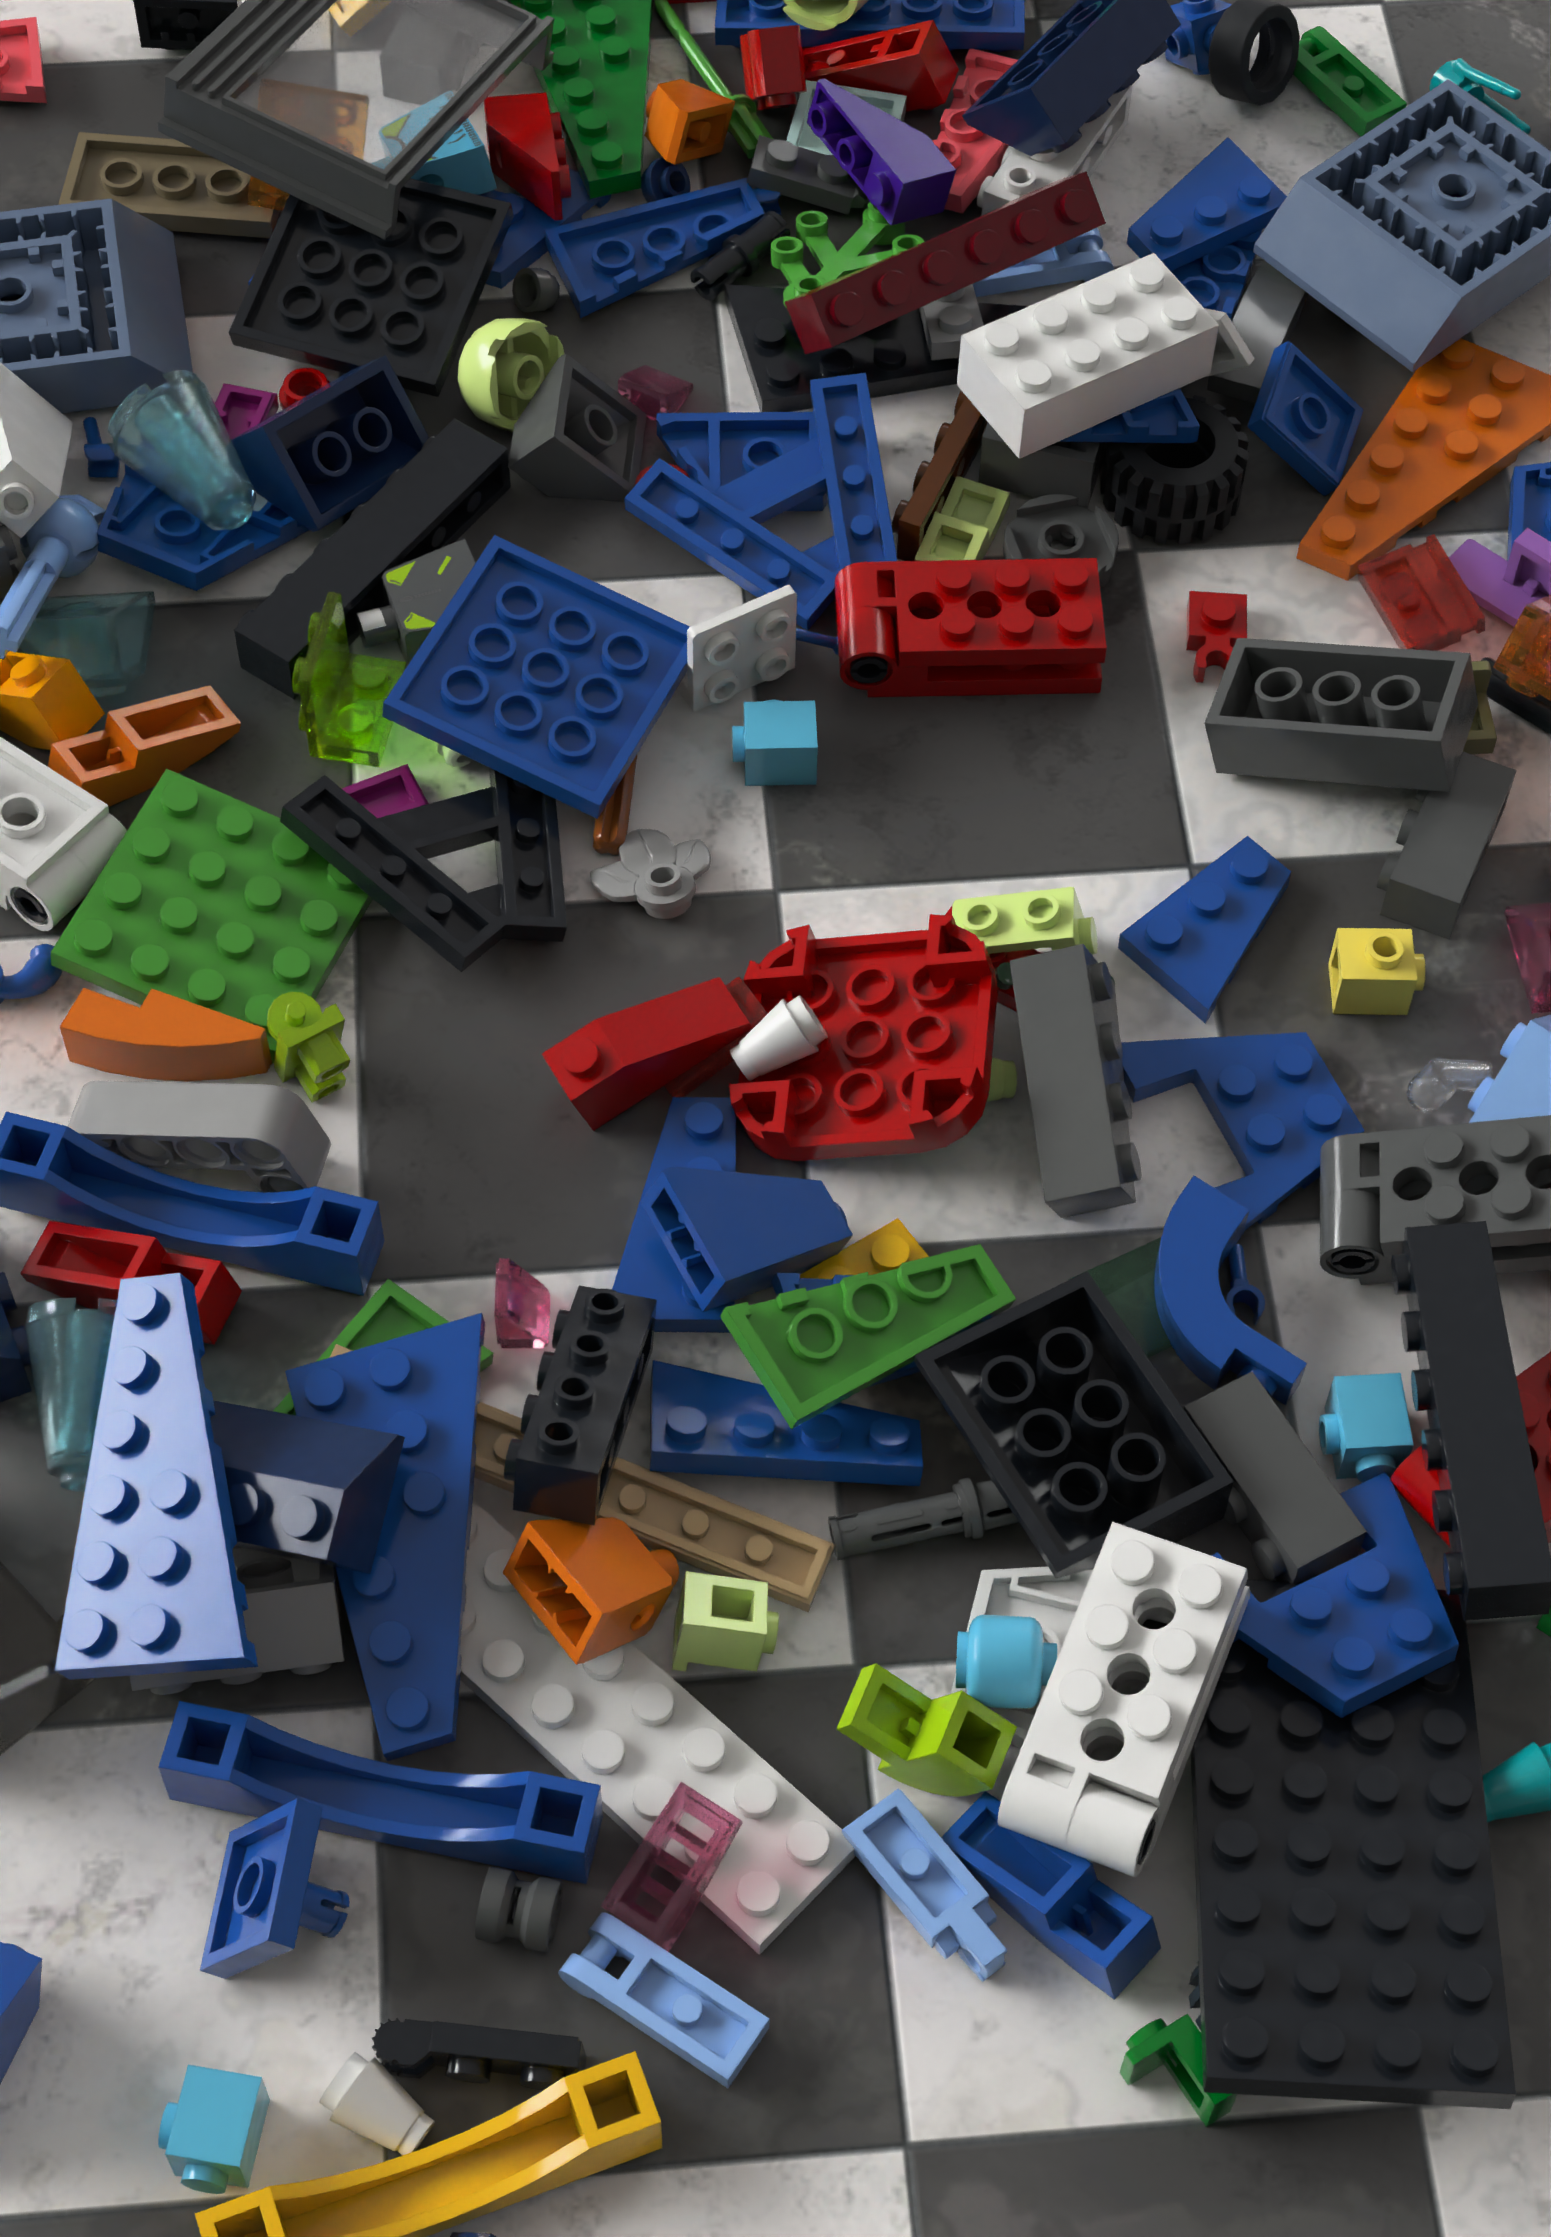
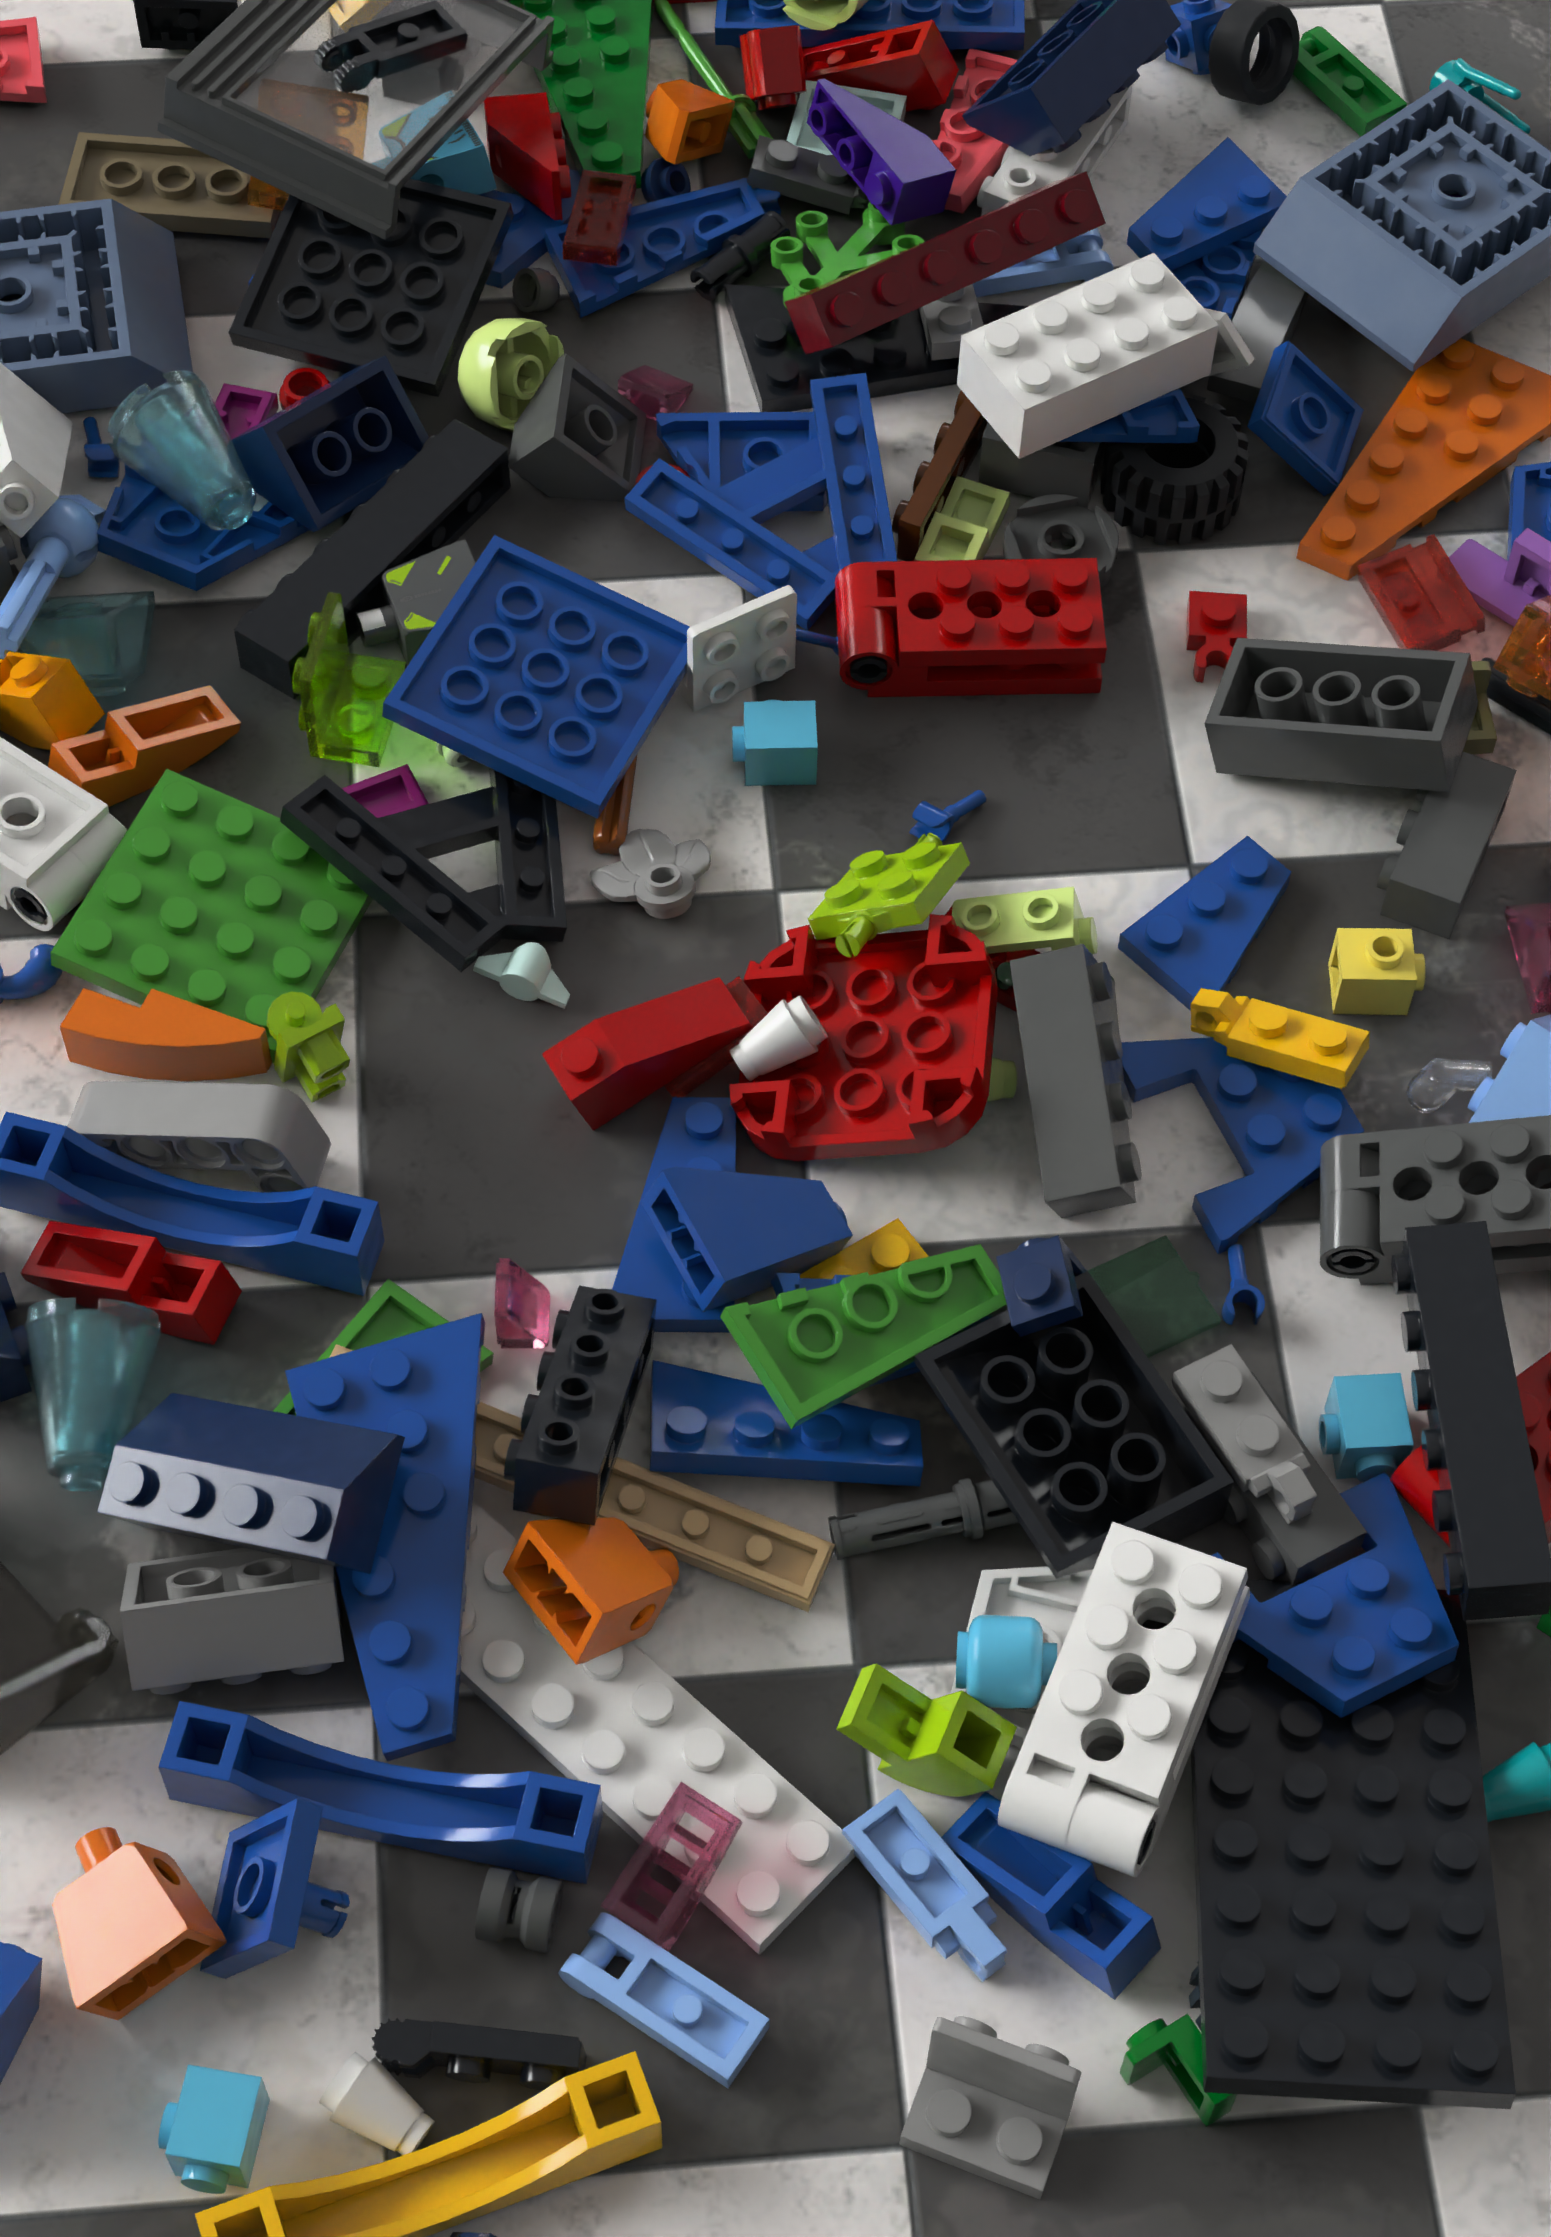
wing [55,1273,258,1680] -> none
yellowish green brick [672,1571,779,1672] -> none
blue arch [1154,1175,1307,1405] -> none
none -> torso [52,1827,227,2020]
none -> black hinge [314,0,468,94]
none -> light aqua piece [473,942,570,1009]
none -> clear red plate [563,170,636,266]
none -> lime plate [808,833,970,957]
none -> light grey bracket [899,2016,1081,2200]
none -> blue hand [909,790,986,844]
none -> dark blue bracket [996,1235,1100,1337]
none -> light grey hinge [1172,1344,1317,1525]
none -> yellow hinge [1190,988,1370,1089]

